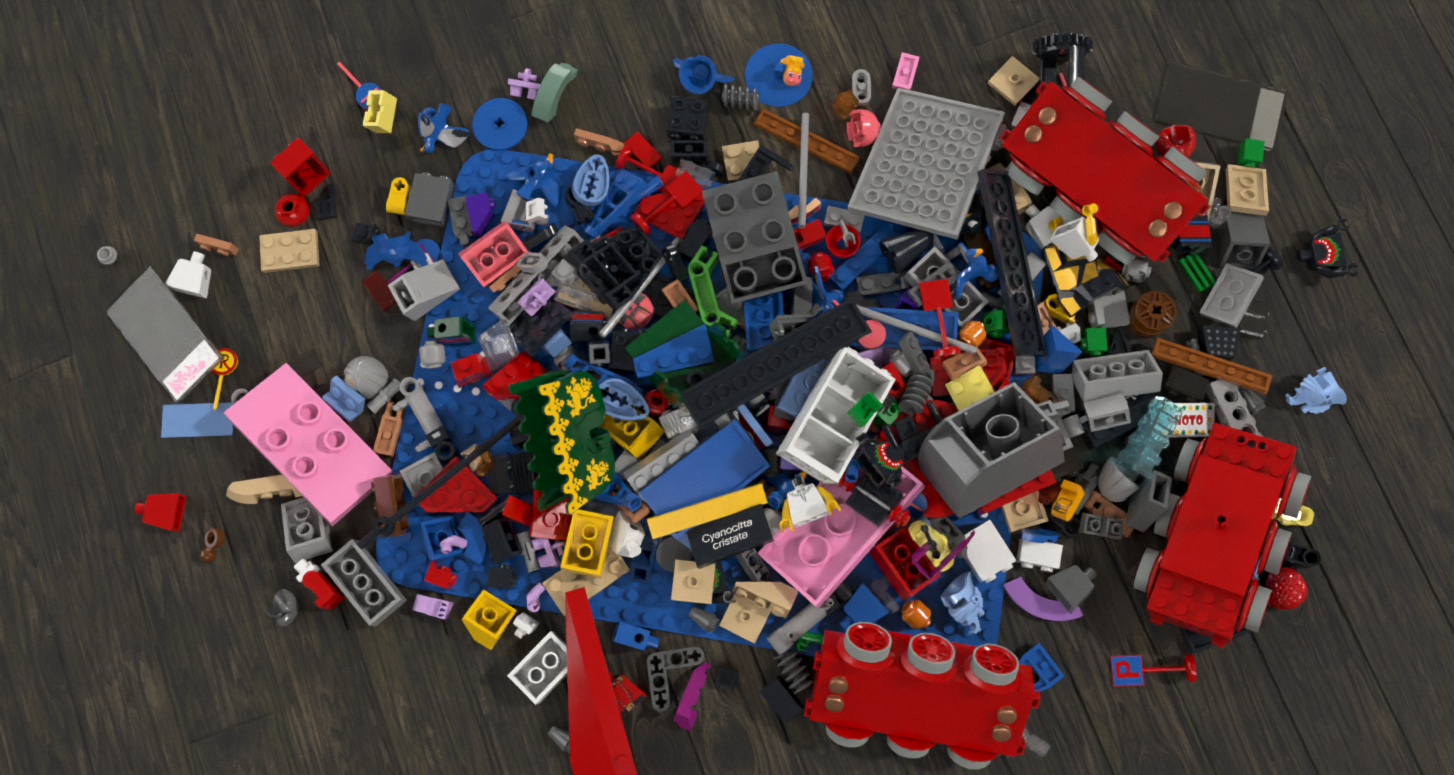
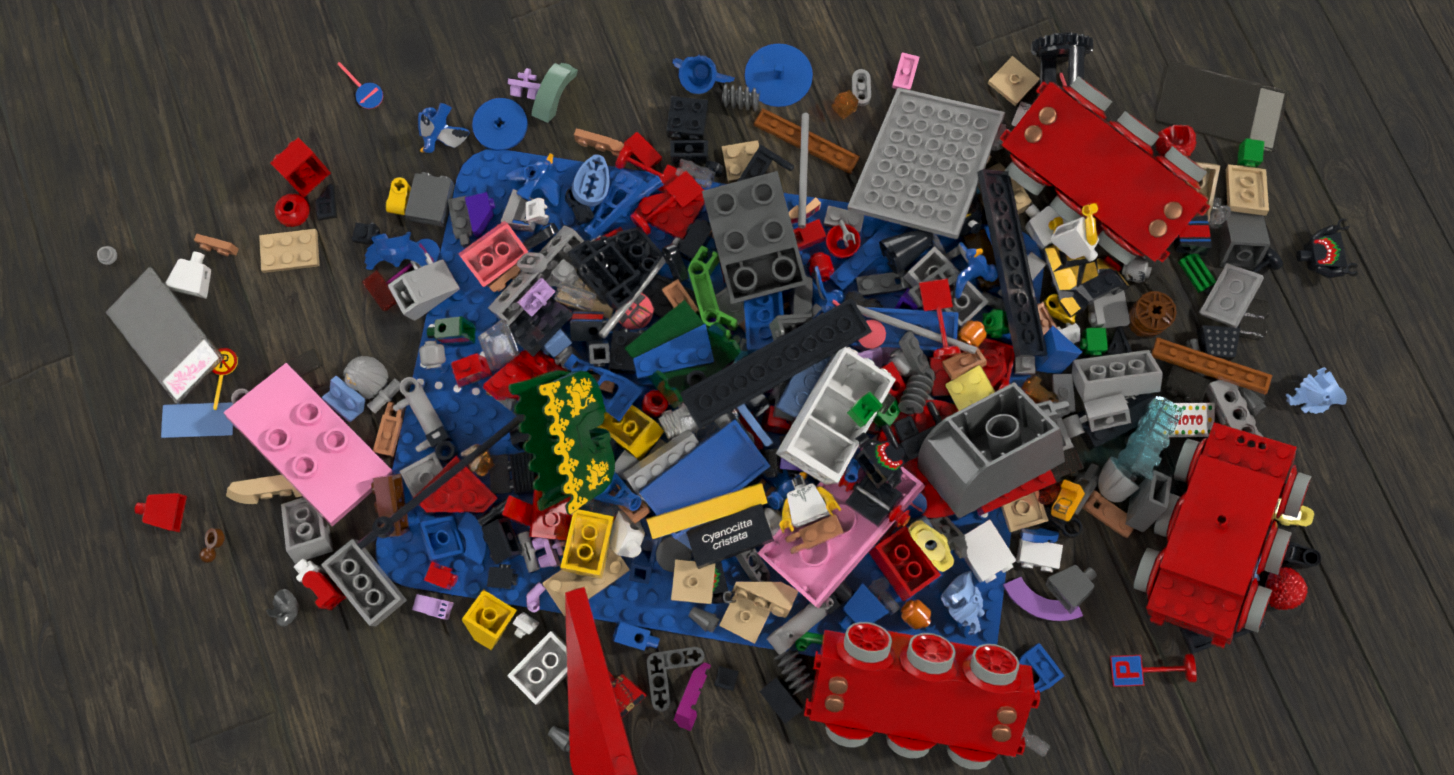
light yellow brick [363,90,397,133] -> none
lavender arm [439,535,467,554] -> none
medium blue piece [599,378,650,421] -> none
animal [779,55,805,86] -> none
coral cylinder [847,110,881,147] -> none
magenta piece [911,530,975,580] -> none
black hinge [921,525,941,559] -> none
dark grey slope [1079,513,1124,540] -> none
none -> red hinge [518,350,568,375]
none -> nougat hinge [785,514,844,554]

